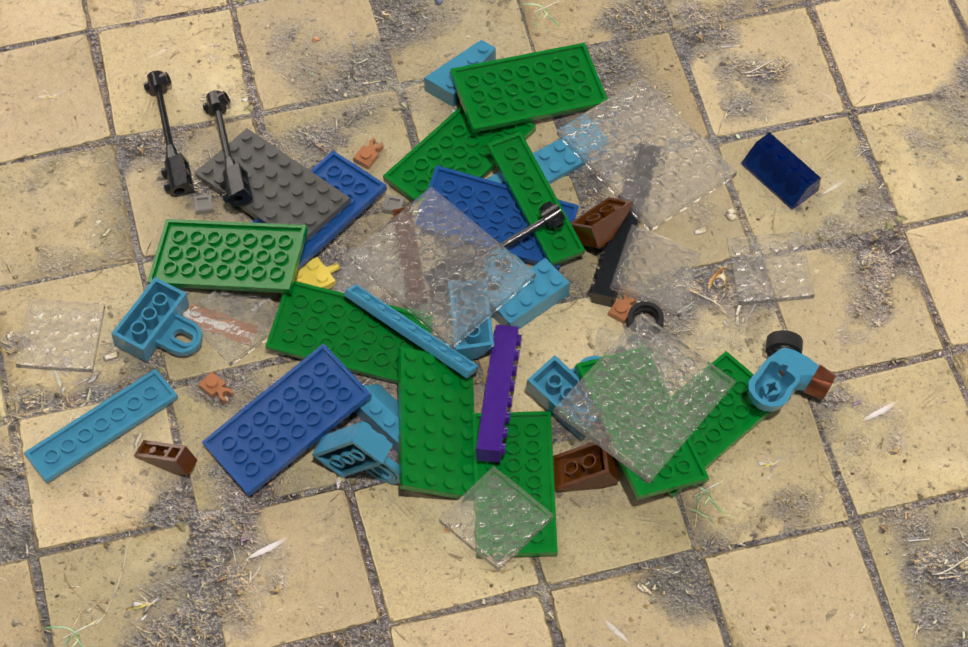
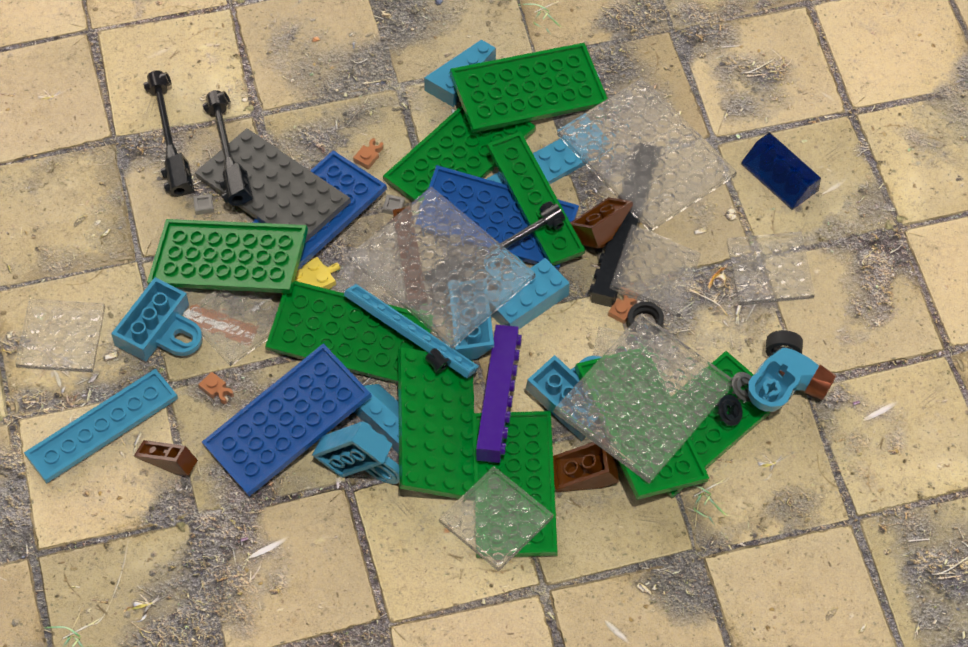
none -> black bush [425,348,451,374]
none -> black gear [716,395,743,426]
none -> dark grey gear [730,372,752,403]

